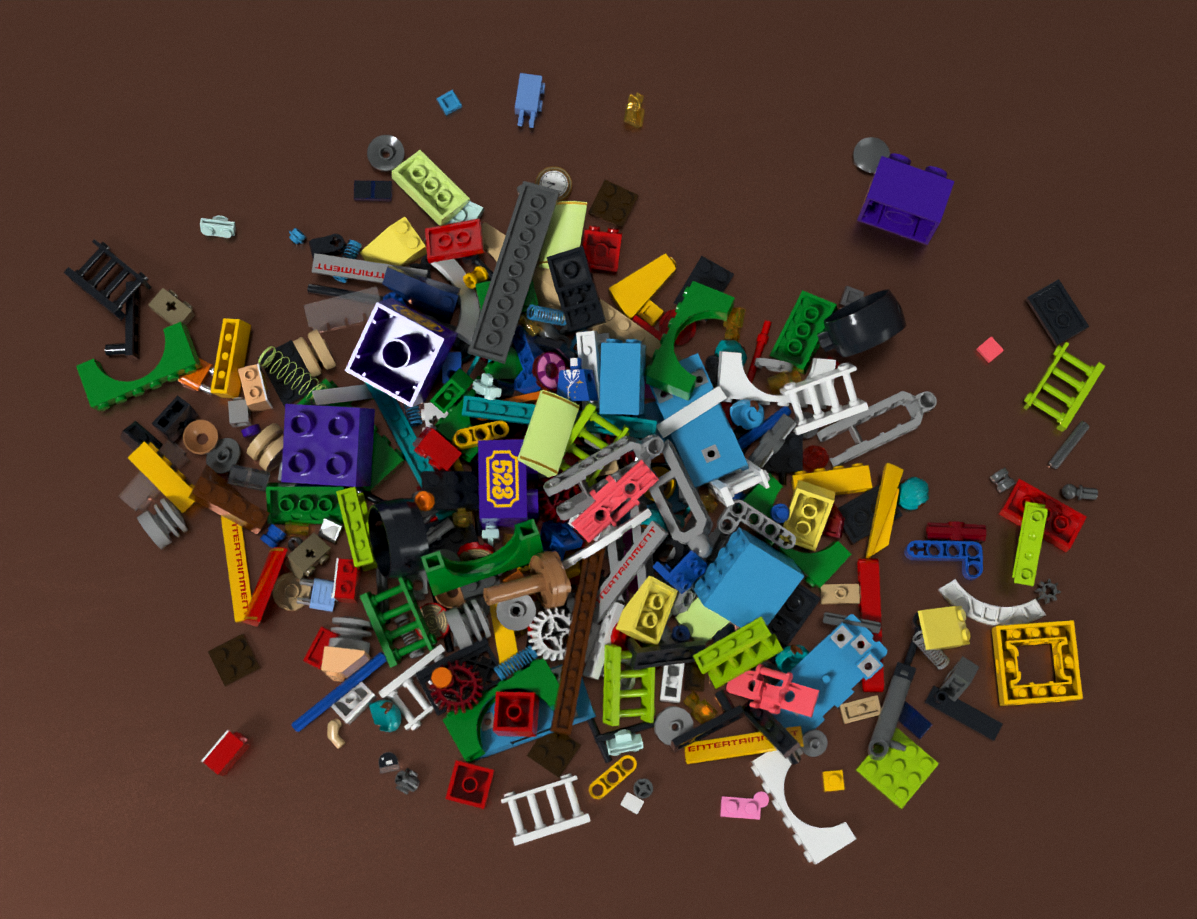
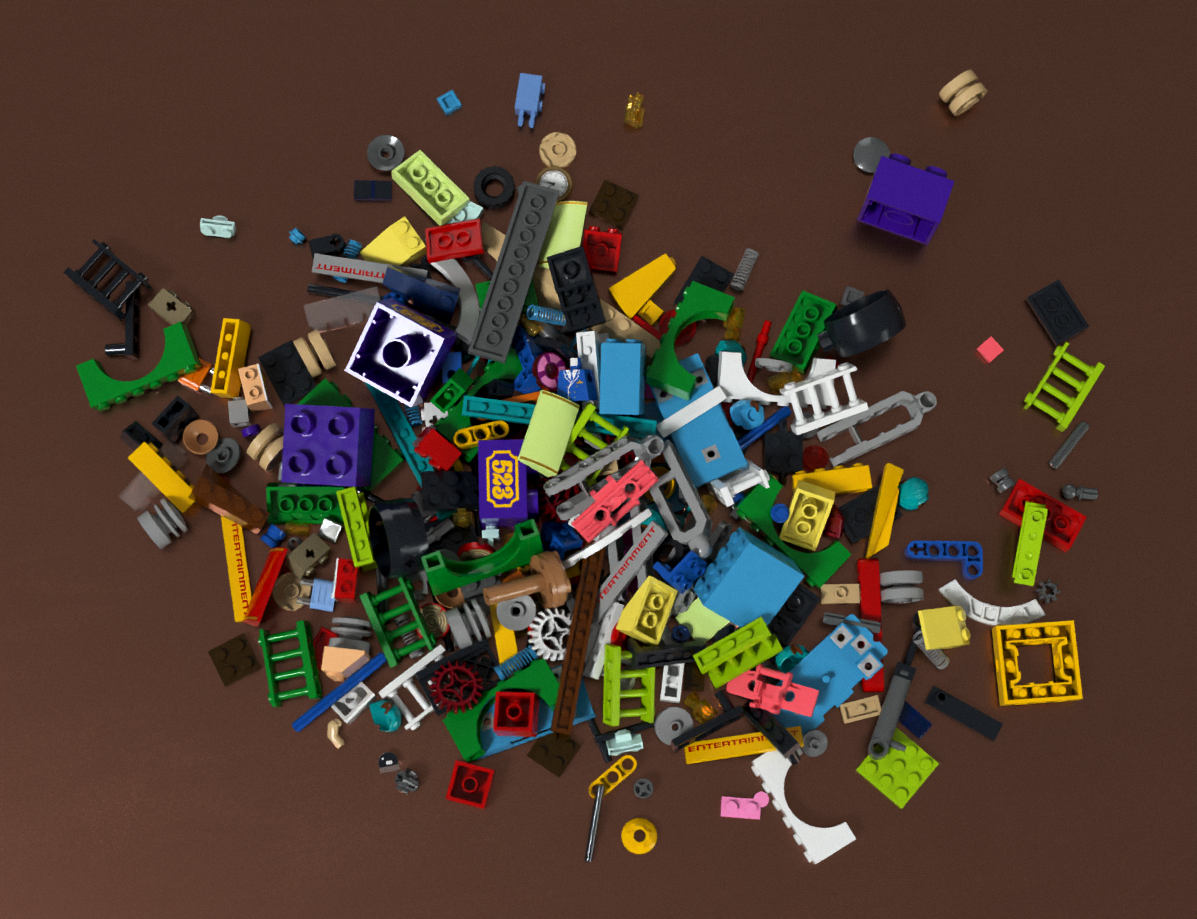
red piece [201,730,250,776] -> none
clear tile [227,464,270,491] -> none
yellowish green piece [258,346,328,405] -> none
white sticker [312,385,372,405] -> none
orange tile [414,491,435,511] -> none
orange tile [431,667,452,688] -> none
yellow bush [463,266,488,289] -> none
light aqua piece [472,373,502,400] -> none
white fence [501,773,591,846] -> none
white sticker [620,792,644,814] -> none
light grey beam [717,499,796,549] -> none
dark grey piece [748,414,797,469] -> none
yellow plate [822,770,845,792] -> none
dark red piece [926,521,986,542] -> none
dark grey brick [939,656,979,702] -> none
none -> green fence [258,620,323,708]
none -> black tyre [474,166,515,210]
none -> tan tile [539,132,576,169]
none -> black bar [585,784,605,862]
none -> yellow piece [621,818,657,854]
none -> light grey piece [730,248,759,291]
none -> light grey wheel [880,570,924,604]
none -> tan wheel [939,69,988,116]

